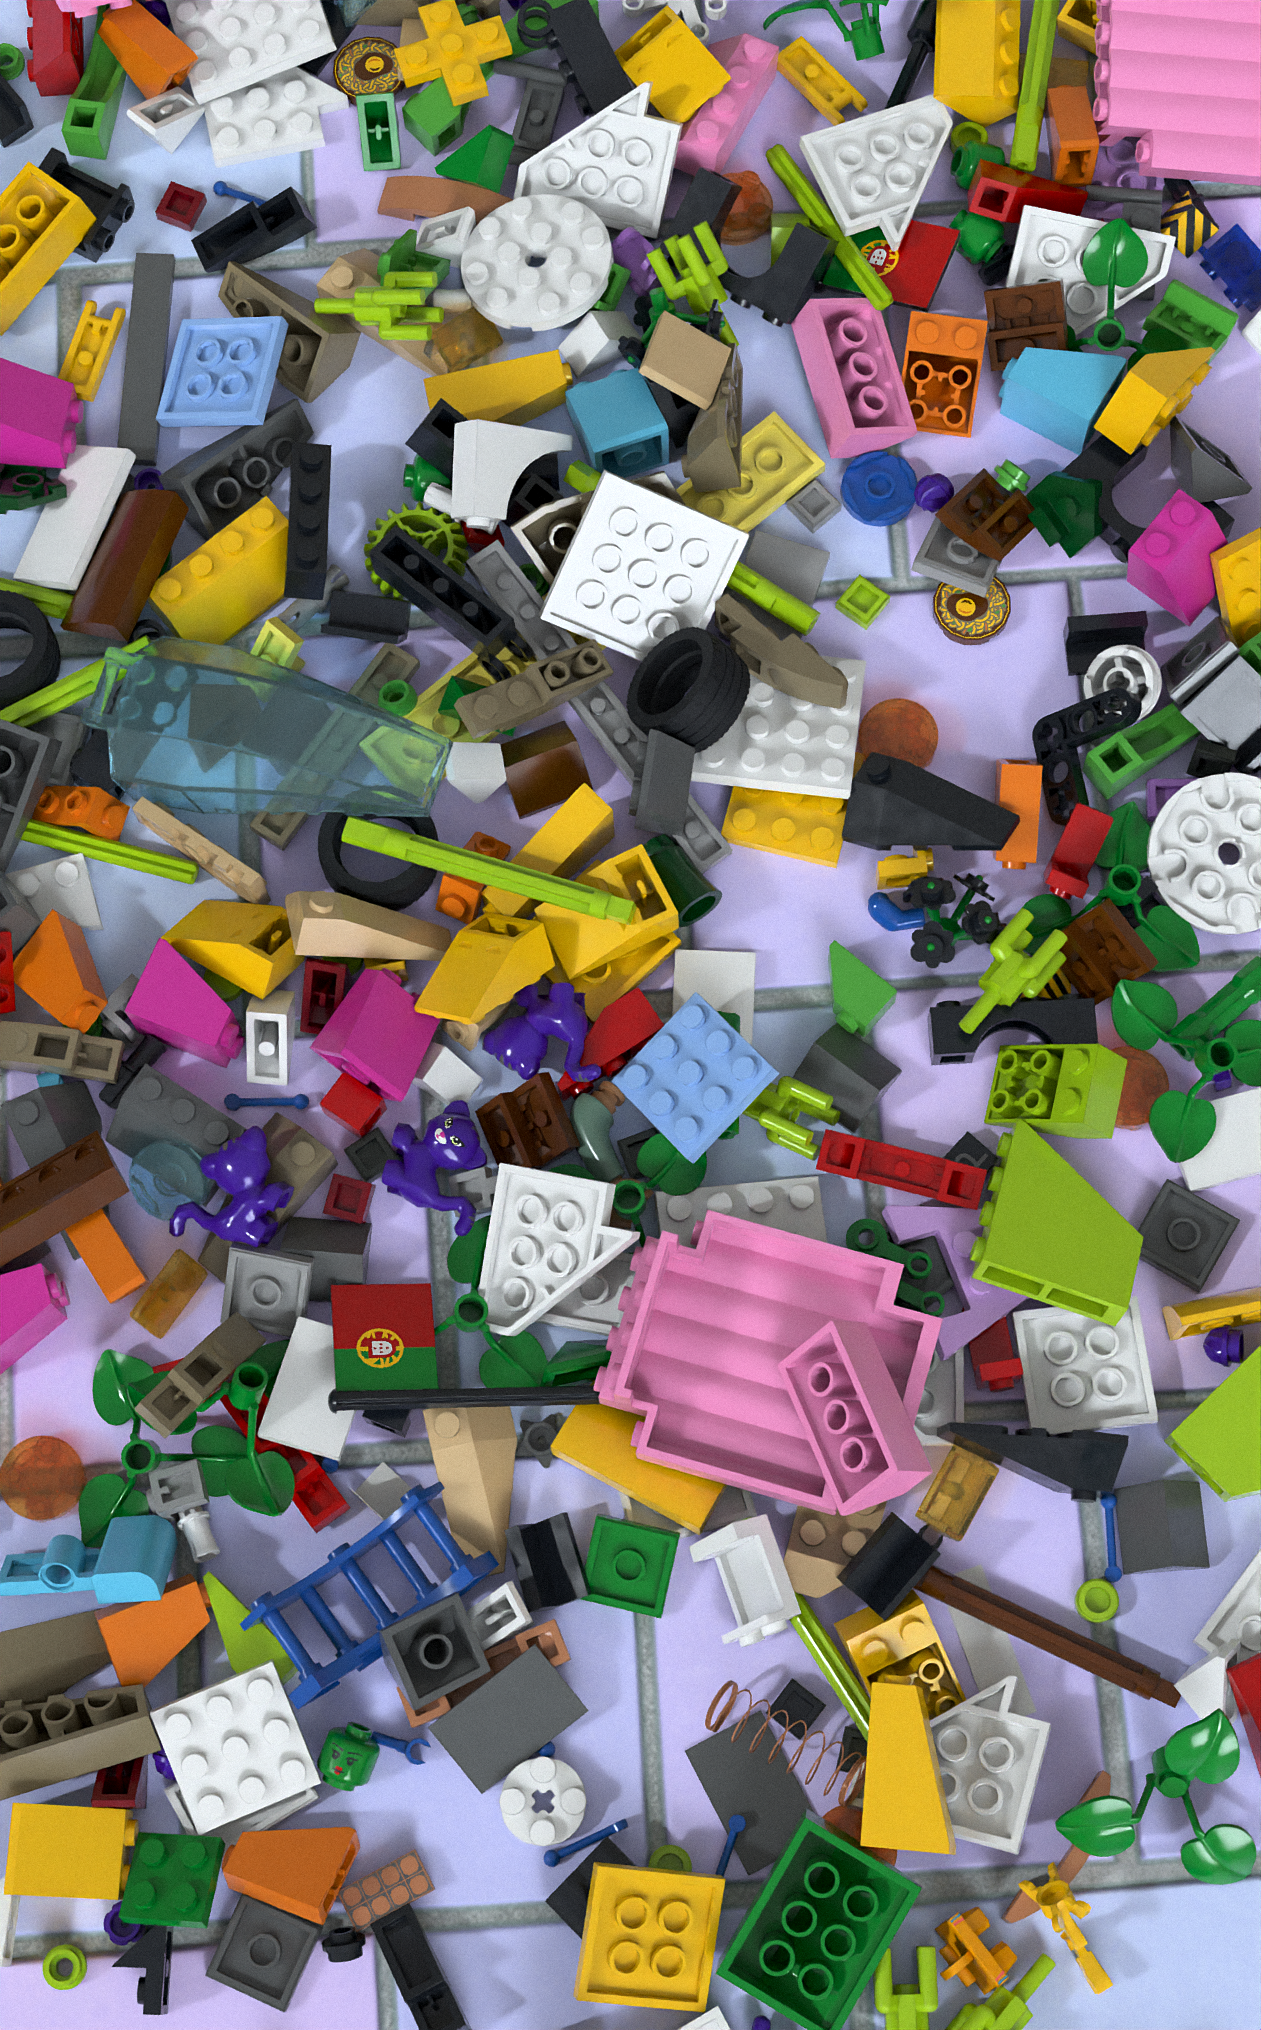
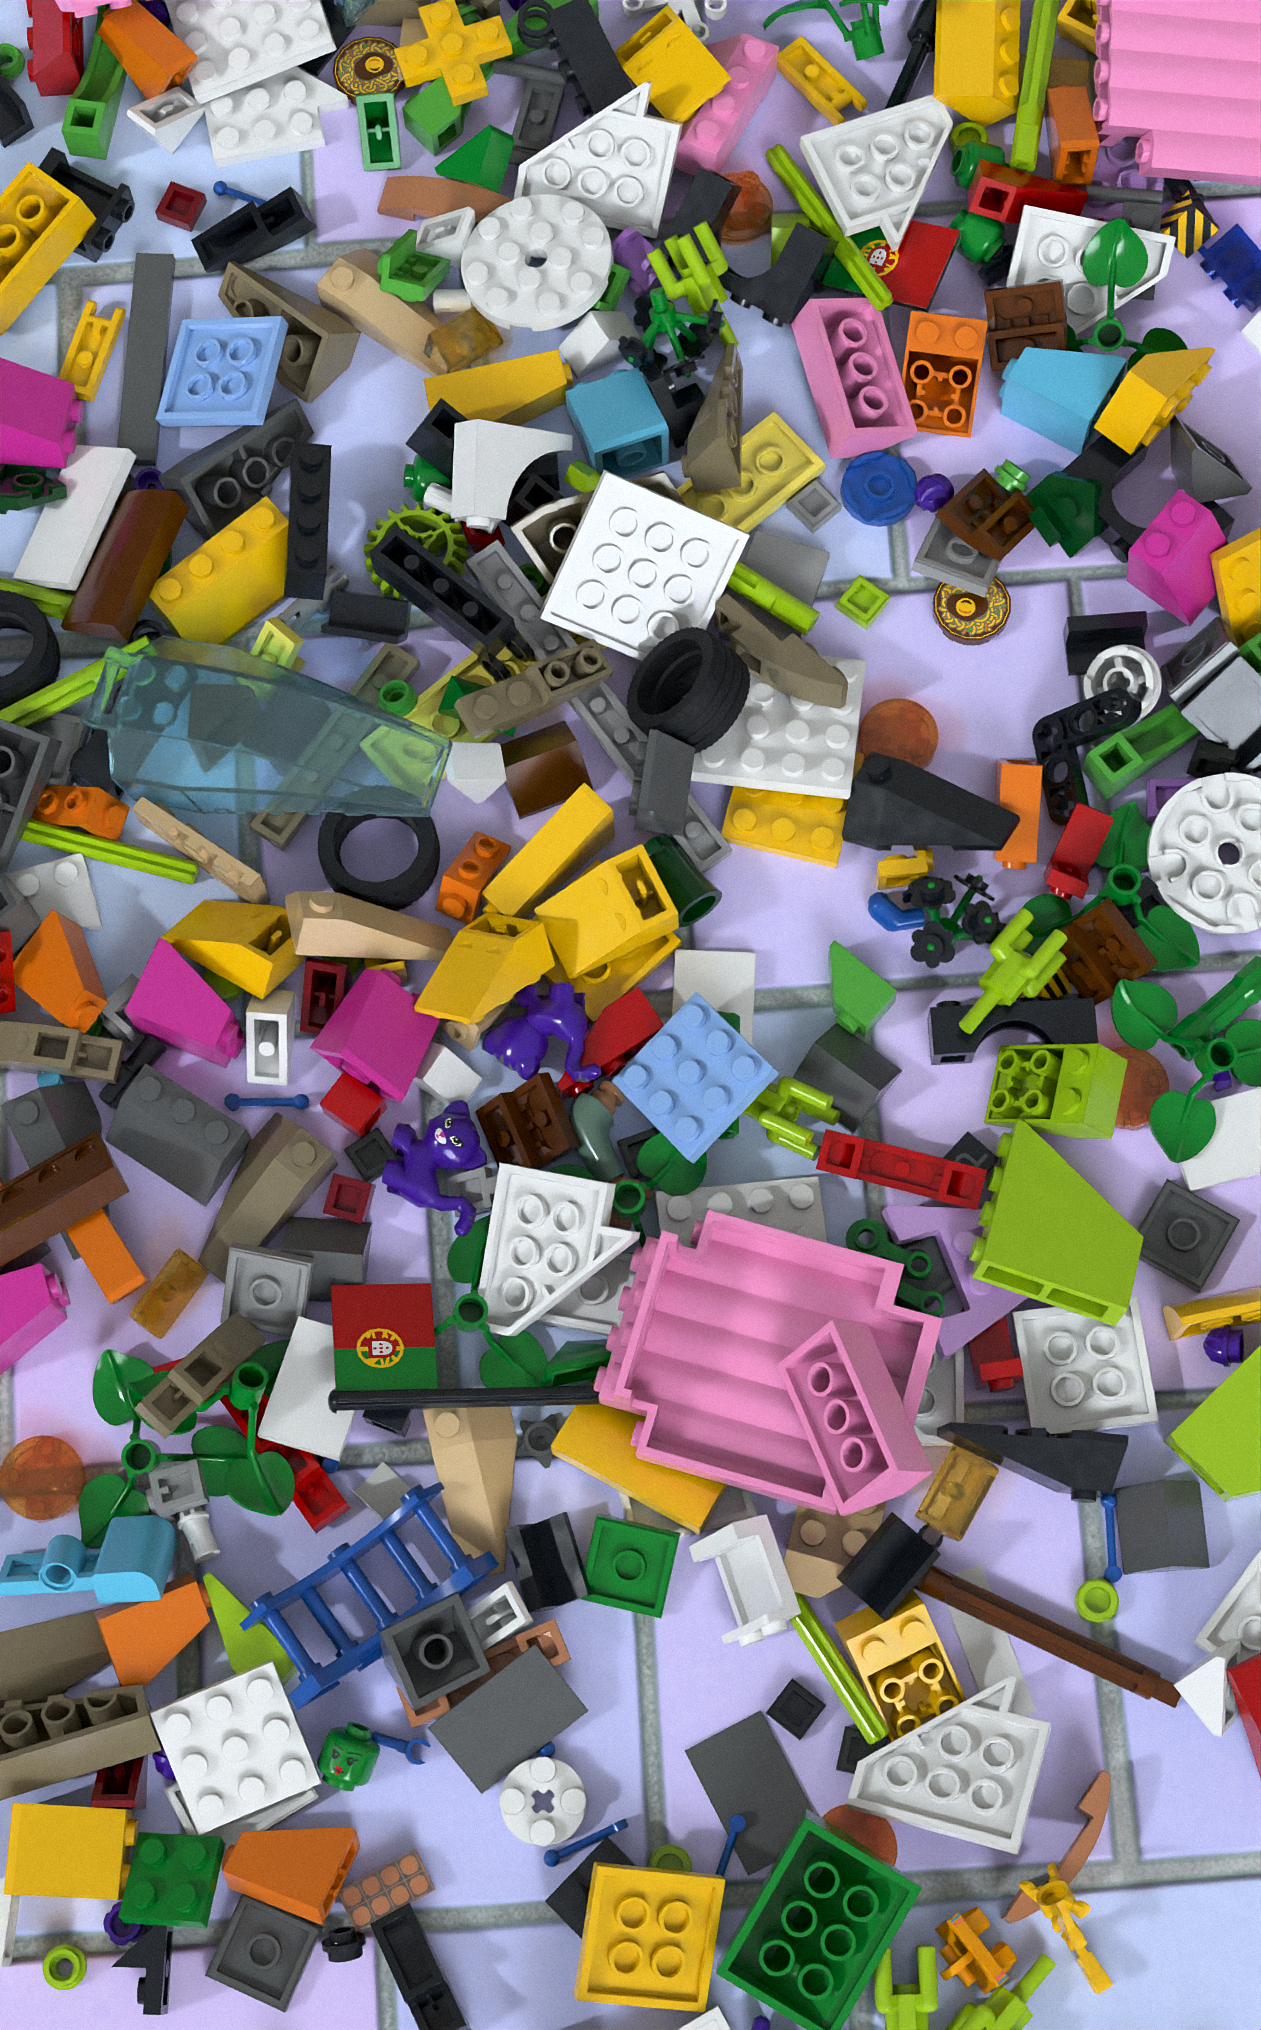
clear light blue tile [128,1139,209,1221] -> none
dark purple animal [169,1126,294,1247] -> none
lime plant [314,271,444,341] -> none
lime piece [342,815,637,925] -> none
tan tile [638,310,731,411] -> none
nougat piece [705,1680,867,1807] -> none
yellow slope [860,1675,956,1855] -> none
green plant [1055,1708,1256,1885] -> none
bright green bracket [1142,279,1239,365] -> none

